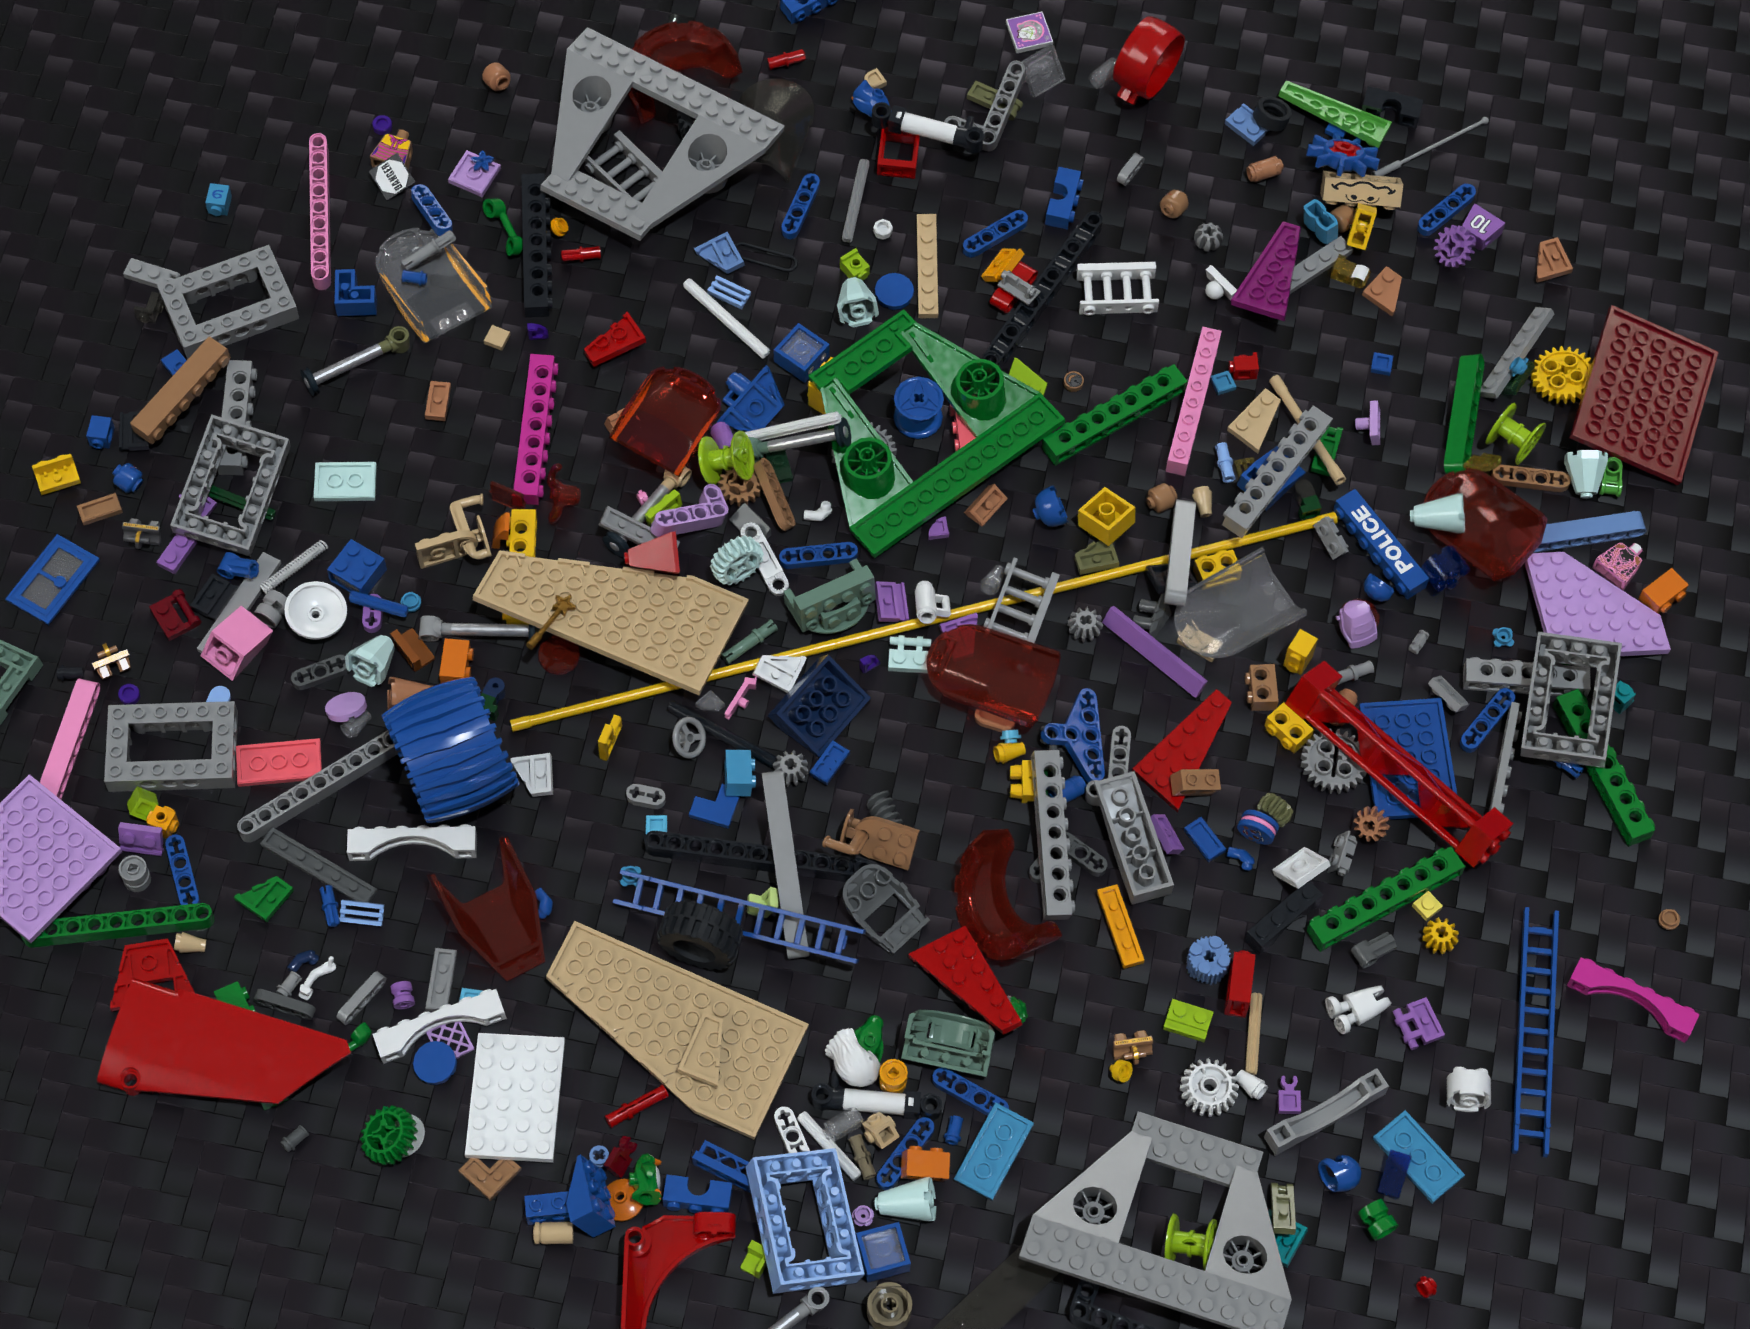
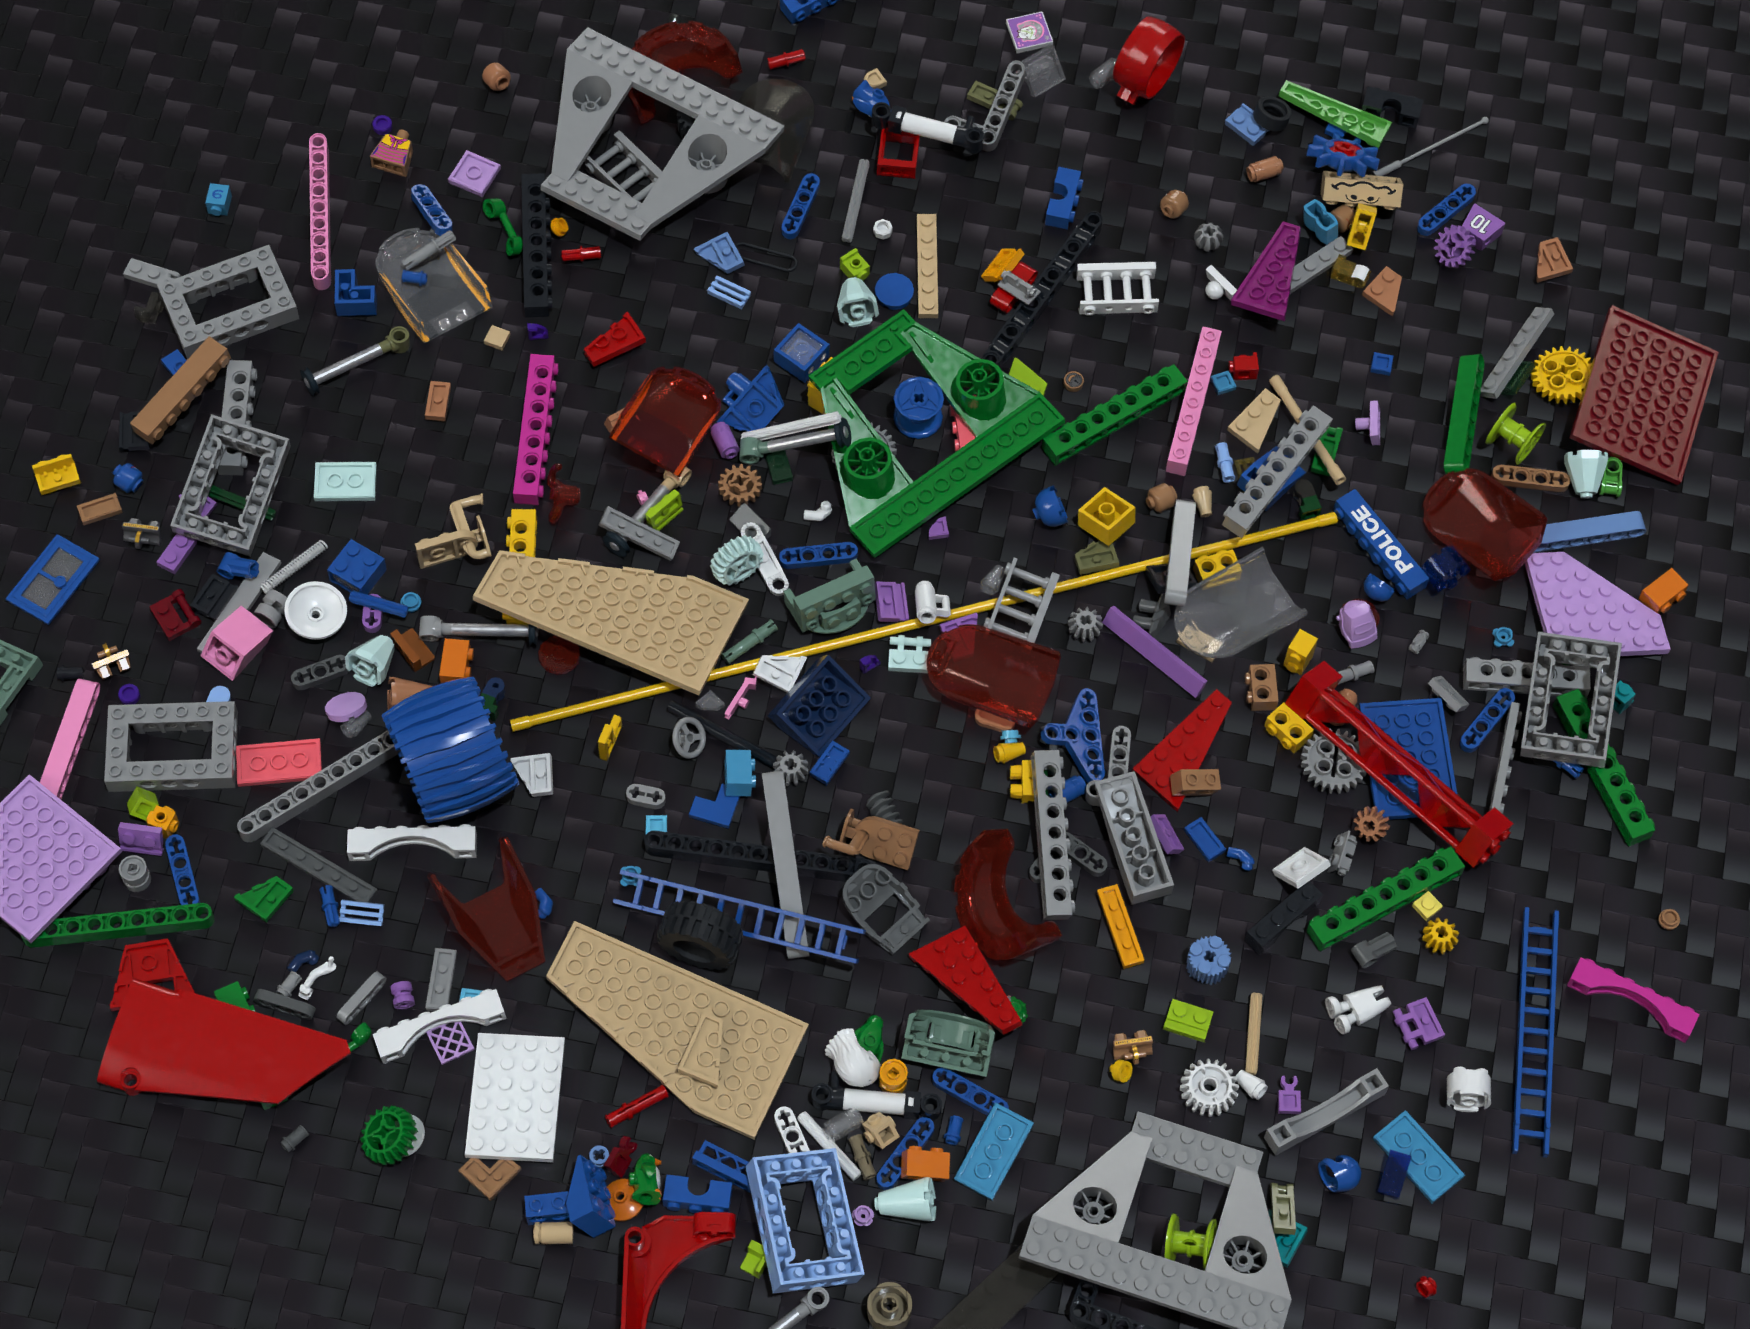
blue brick [86,415,115,449] -> none
tan cone [174,932,207,953] -> none
sticker [369,153,415,200] -> none
blue tile [413,1041,457,1085] -> none
blue plant [471,150,494,171] -> none
clear red piece [490,481,526,509] -> none
orange slope [492,512,510,549] -> none
pearl gold piece [526,595,576,650] -> none
slope [624,531,680,575] -> none
lavender beam [650,484,728,537] -> none
white axle [683,278,770,358] -> none
lime piece [698,430,755,485] -> none
yellowish green bracket [747,887,780,918] -> none
medium nougat beam [754,458,795,531] -> none
piece [856,1222,911,1282] -> none
blue beam [963,210,1028,258] -> none
nougat slope [964,484,1008,526] -> none
light grey beam [1117,153,1145,186] -> none
red window [1224,950,1256,1018] -> none
blue head [1237,810,1279,845] -> none
olive gear [1256,793,1293,827] -> none
light grey hinge [1313,516,1349,560] -> none
green wheel [1358,1199,1399,1241] -> none
light aqua cone [1410,493,1465,534] -> none
clear yellow slope [1463,453,1502,472] -> none
dark azure plate [1509,357,1529,377] -> none
torso [1592,543,1642,590] -> none

